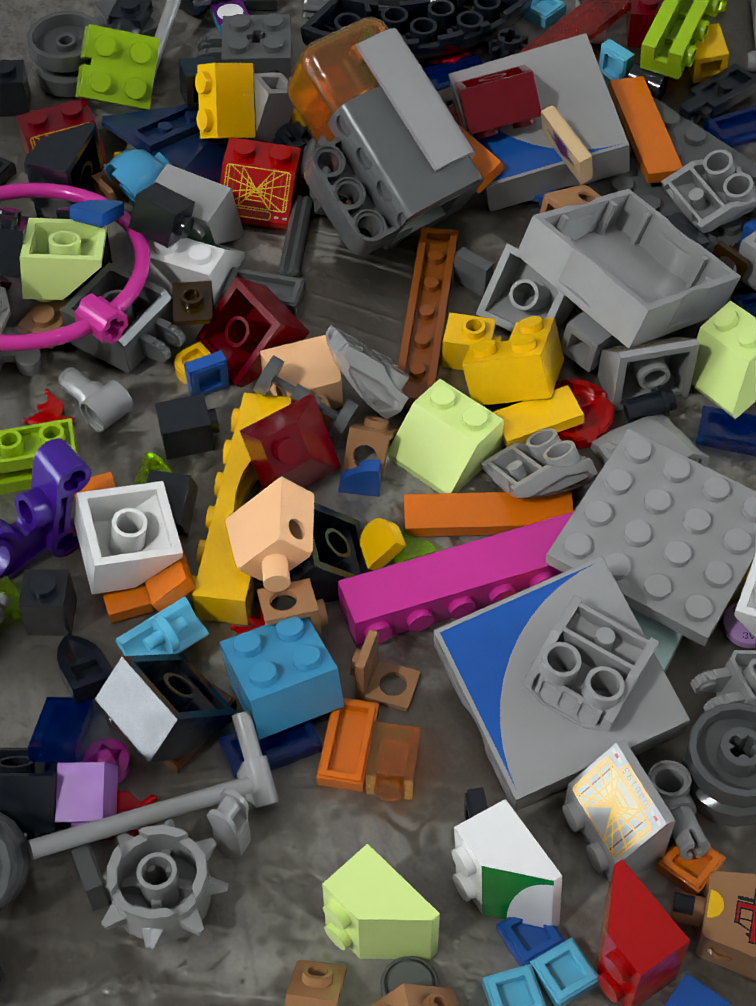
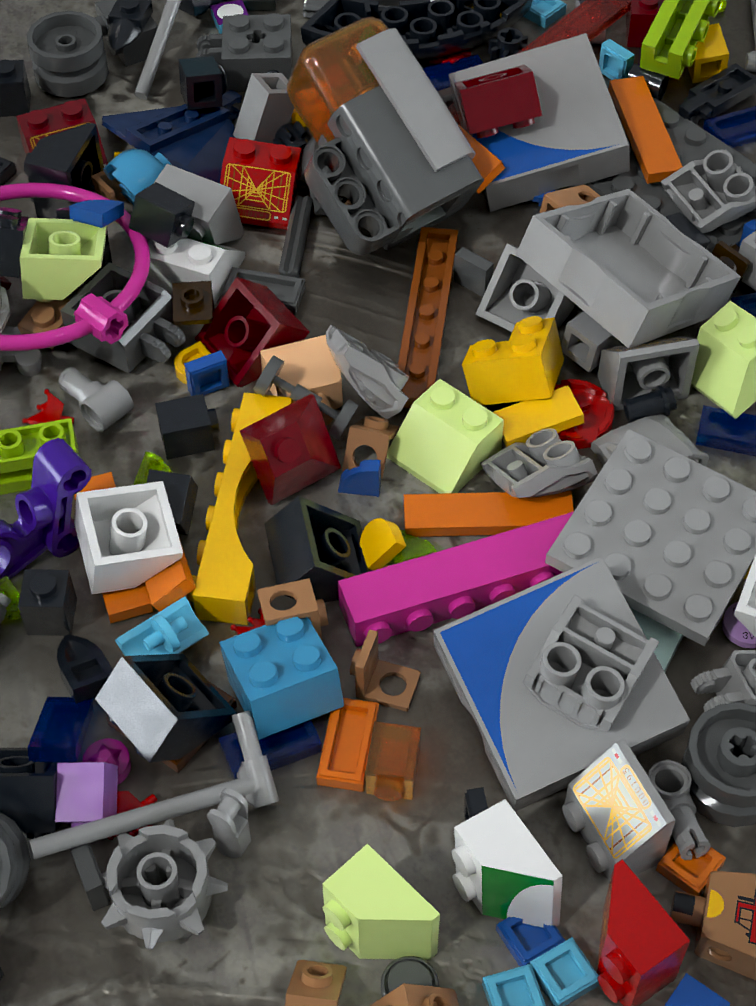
lime piece [75,24,160,111] -> none
yellow brick [195,63,255,139] -> none
light nougat torso [225,476,314,592] -> none
yellow brick [442,312,502,371] -> none
tan tile [541,105,593,185] -> none

